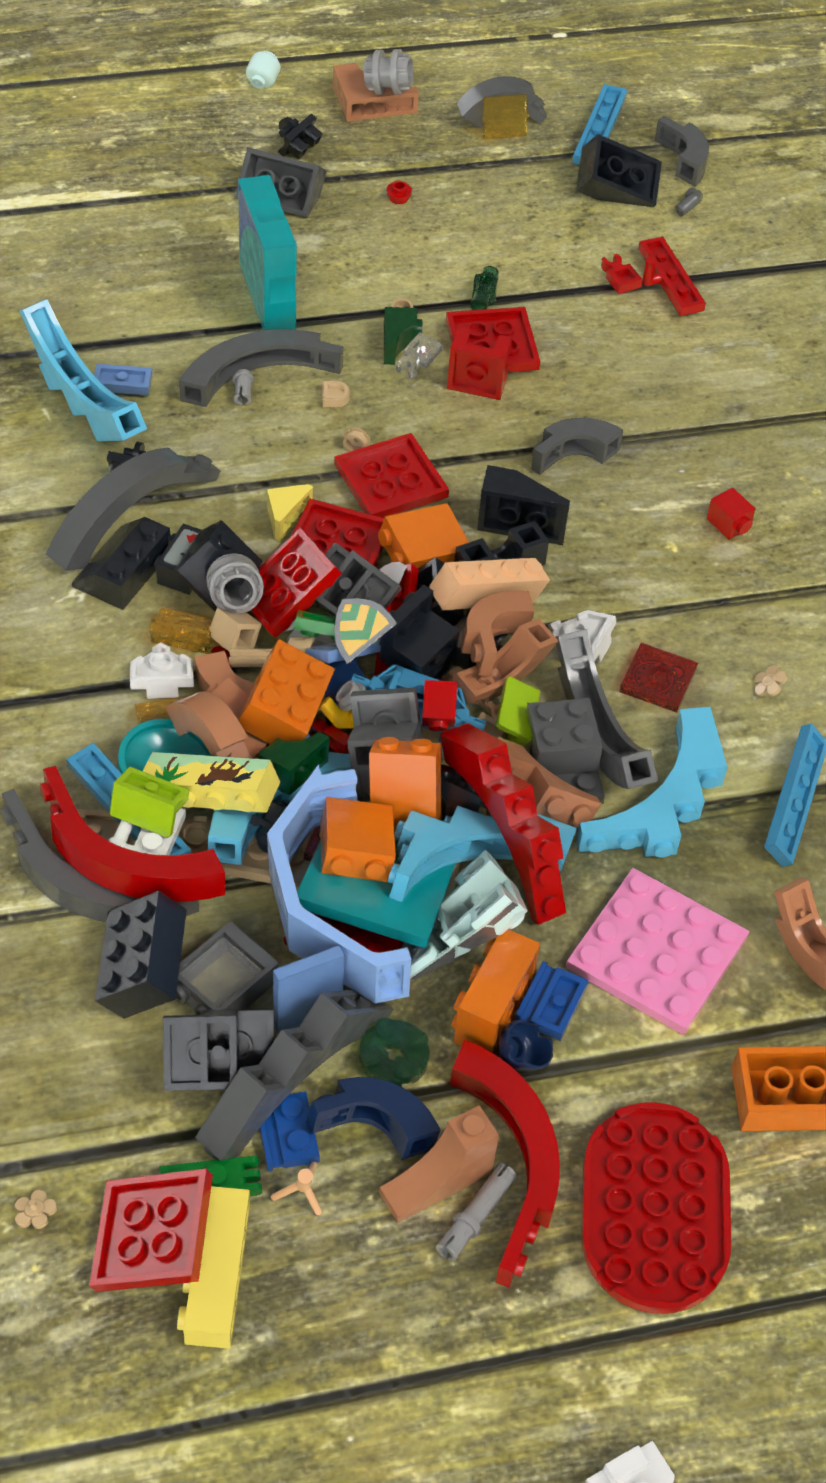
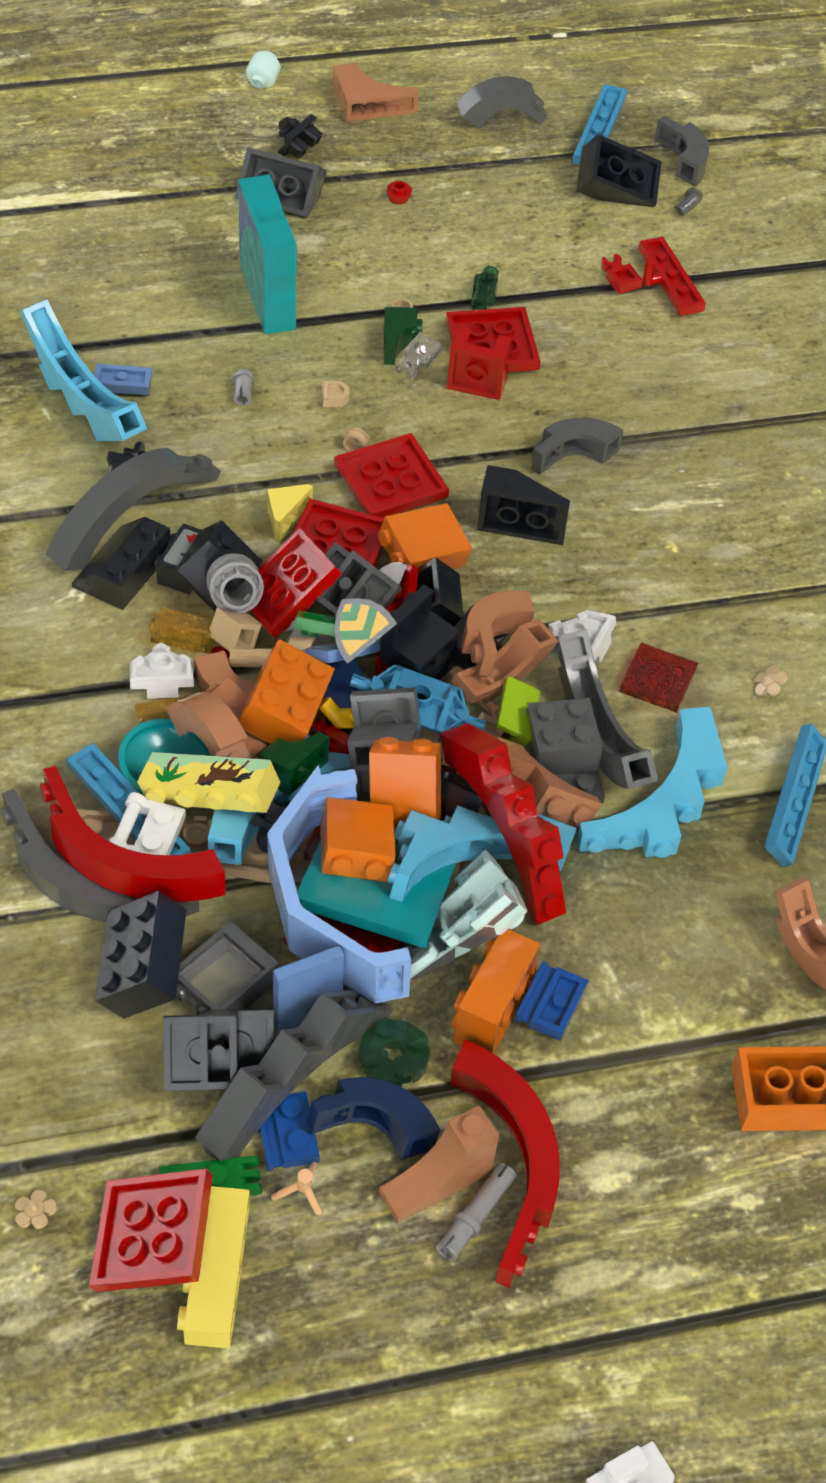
lime panel [110,767,190,838] -> none
dark grey arch [179,329,344,407] -> none
light grey plate [336,680,365,711] -> none
light grey piece [364,49,414,95] -> none
red brick [422,680,457,732] -> none
light nougat brick [429,558,550,610] -> none
black arch [454,521,549,566] -> none
clear yellow piece [481,94,529,140] -> none
dark blue hair [497,1020,553,1074] -> none
bright pink plate [565,868,750,1035] -> none
red plate [581,1102,731,1314] -> none
red brick [706,487,756,540] -> none

